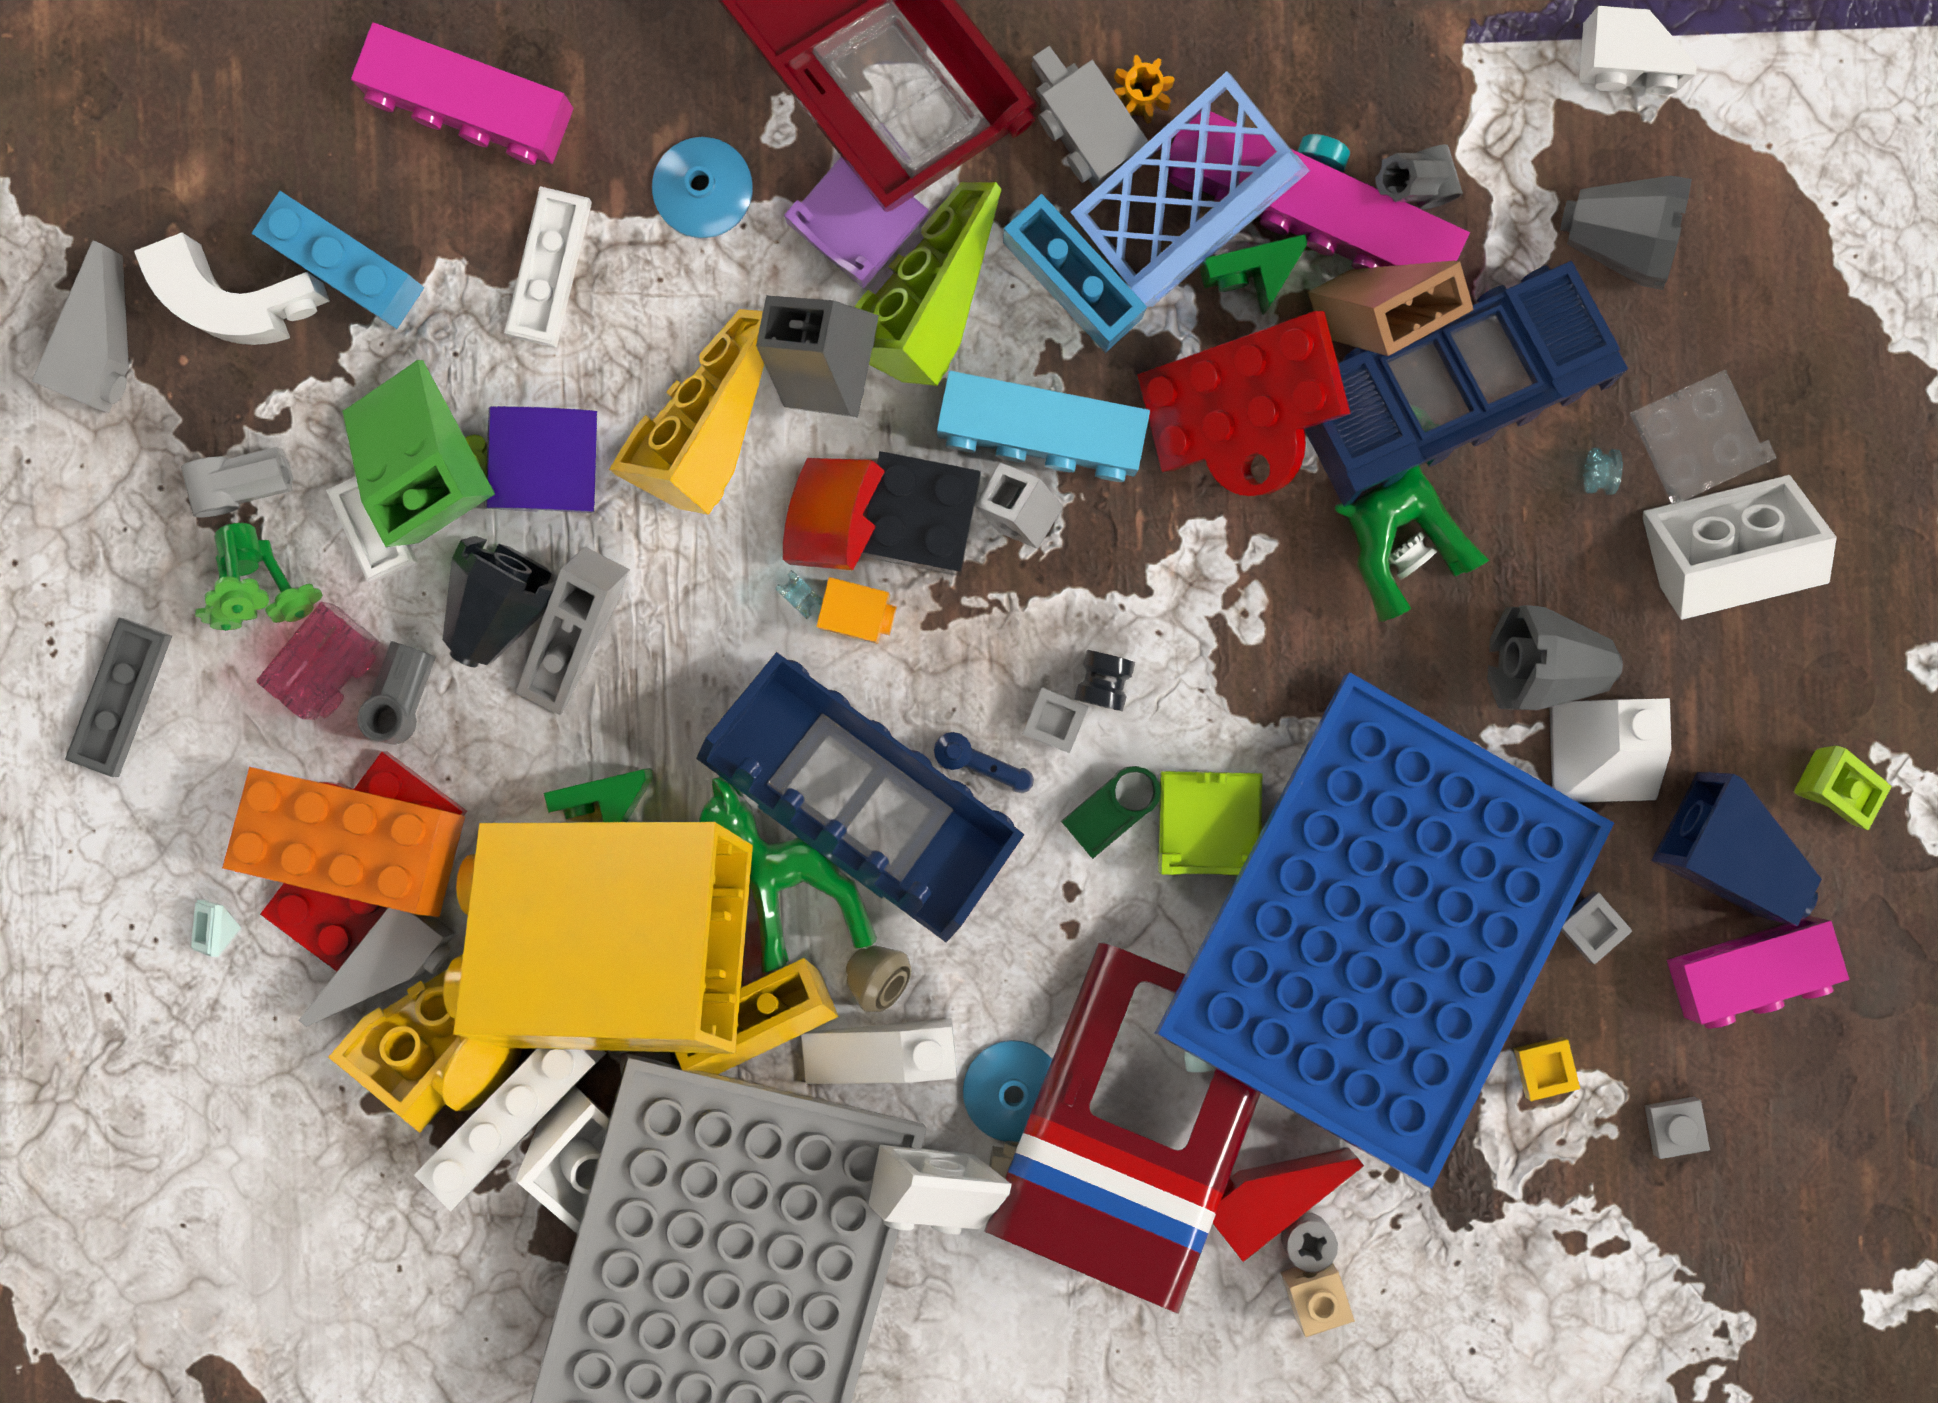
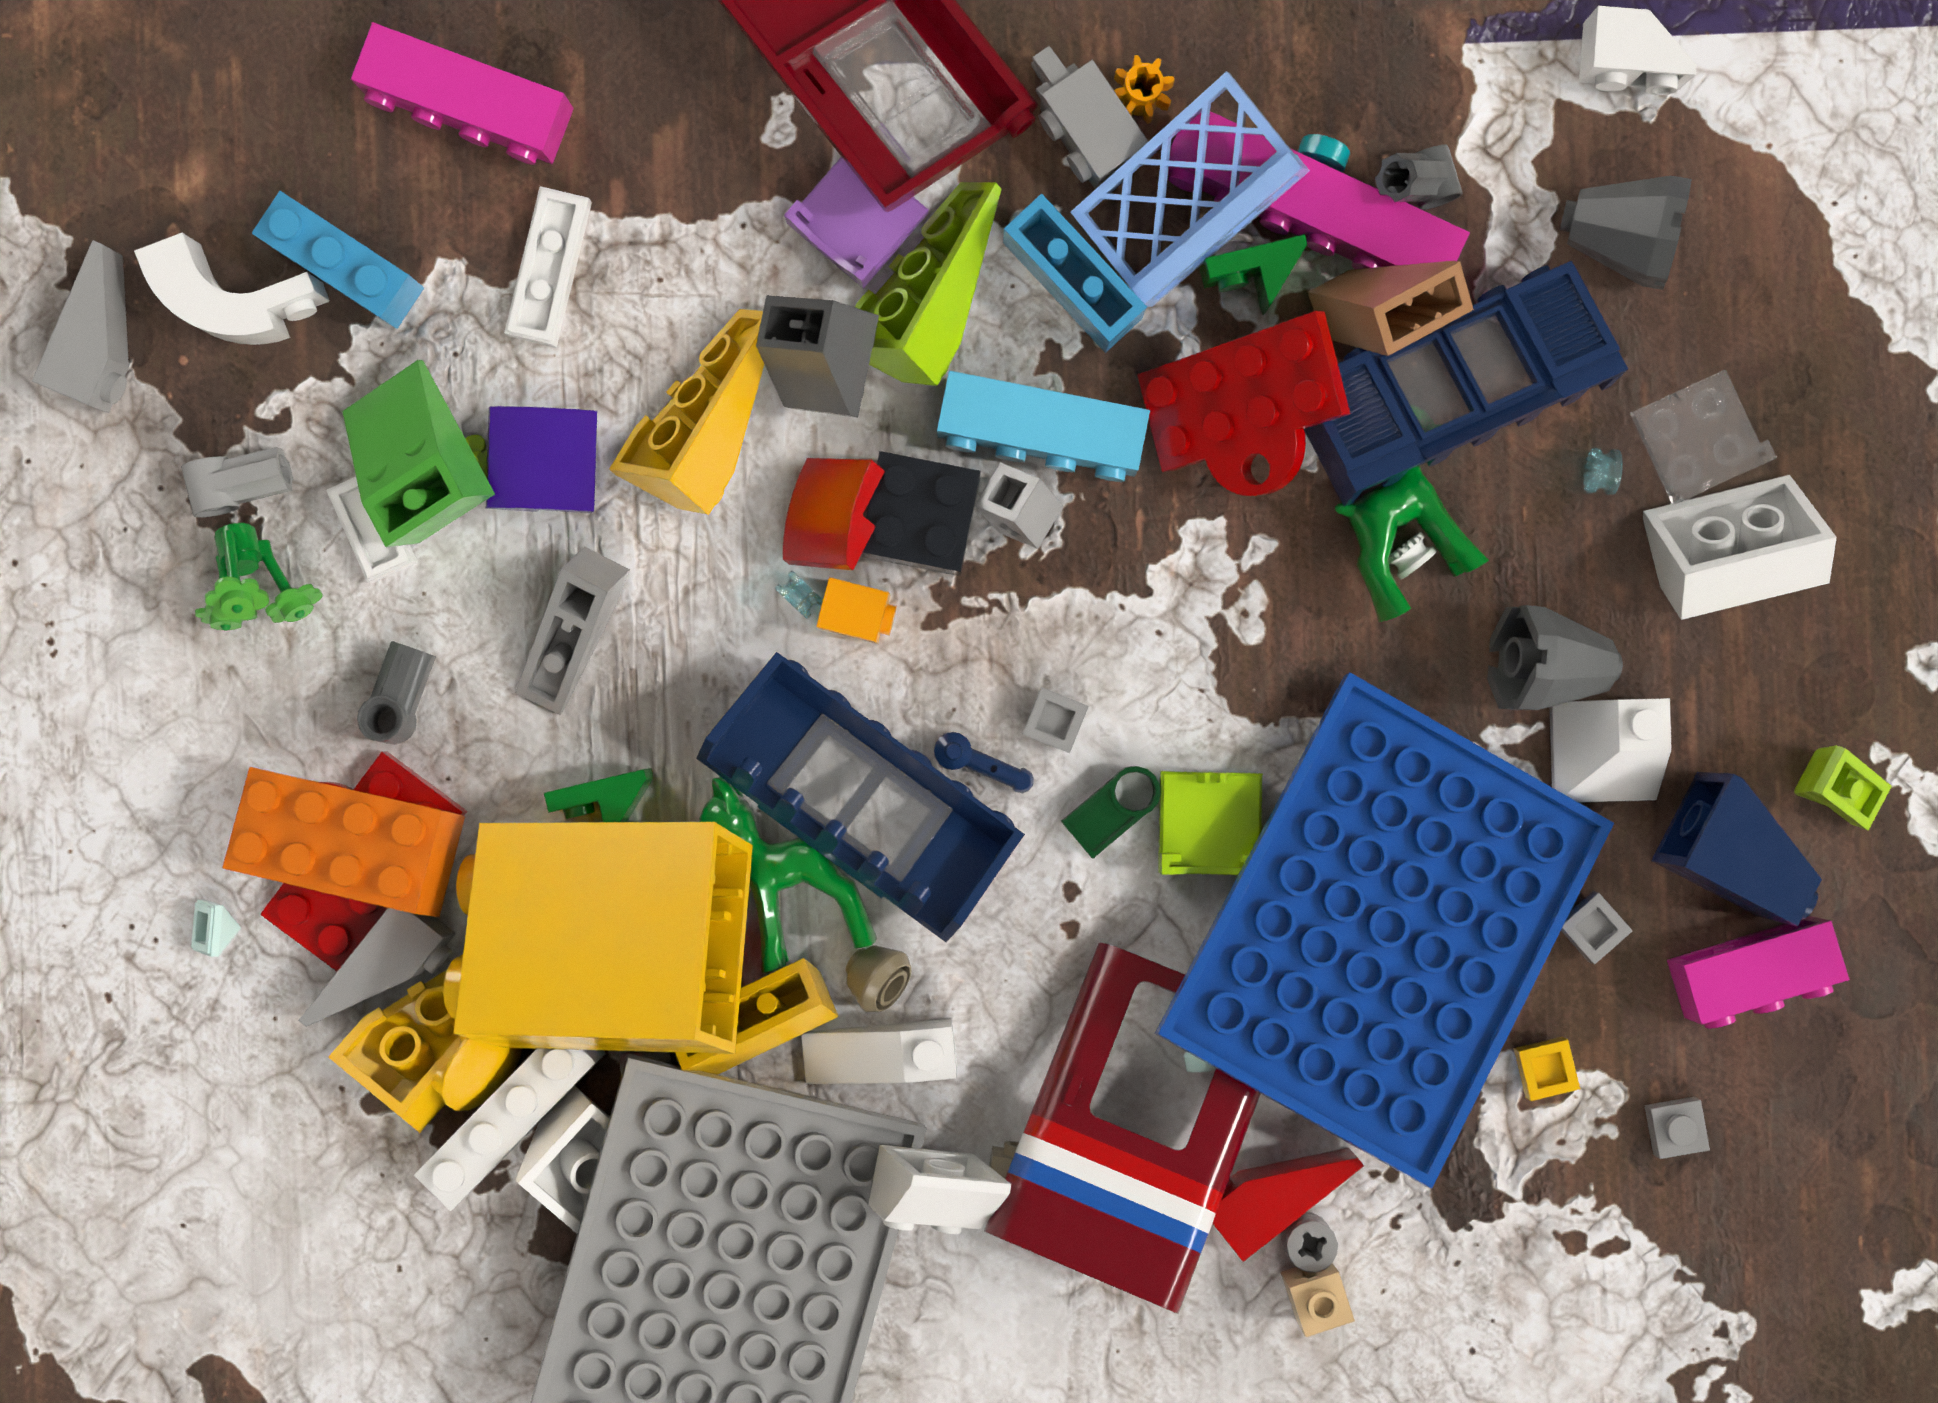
dark grey tile [65,617,172,777] -> none
clear pink brick [256,601,380,720] -> none
black cone [442,536,557,668] -> none
dark azure dish [652,137,753,238] -> none
dark azure dish [963,1040,1052,1142] -> none
black wheel [1074,650,1136,712] -> none

